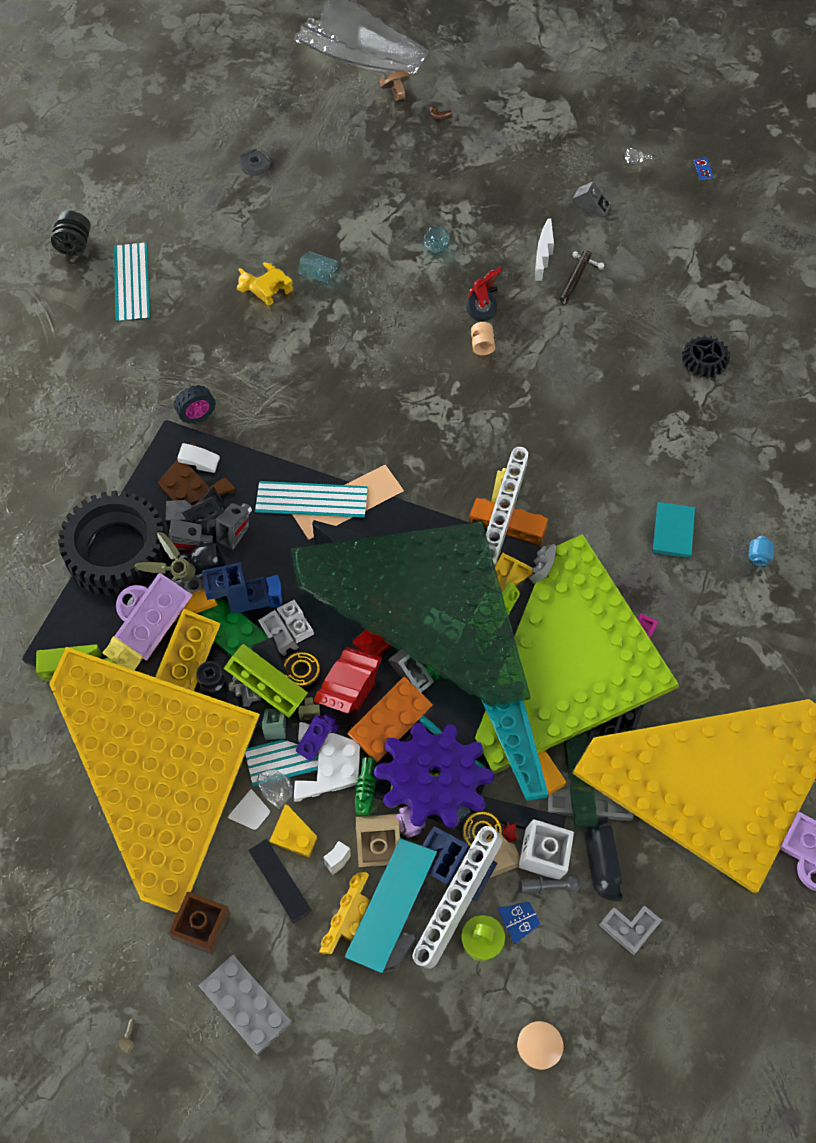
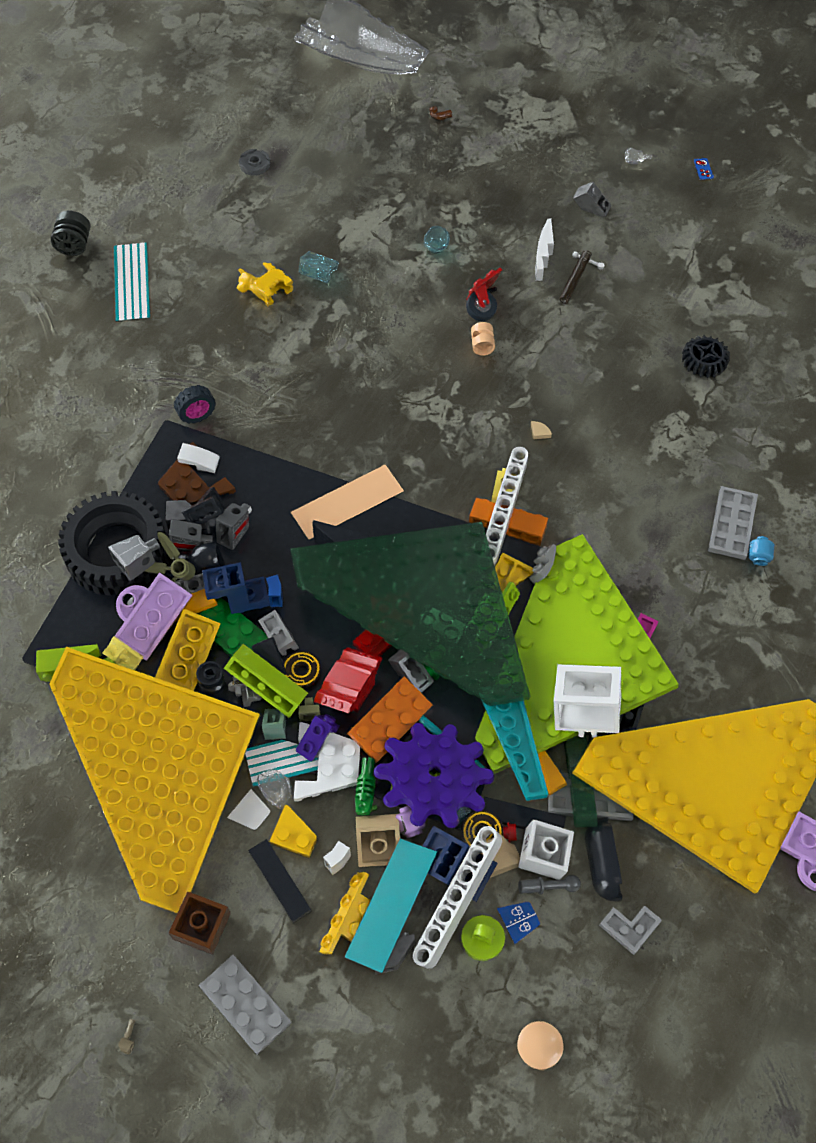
sticker [255,481,368,517] -> none
white slope [277,600,314,643] -> none
medium nougat tile [379,70,410,101] -> none
teal tile [652,502,695,558] -> none
none -> dark grey torso [108,535,160,581]
none -> tan tile [531,421,552,440]
none -> white piece [554,665,621,738]
none -> light grey plate [708,486,758,560]

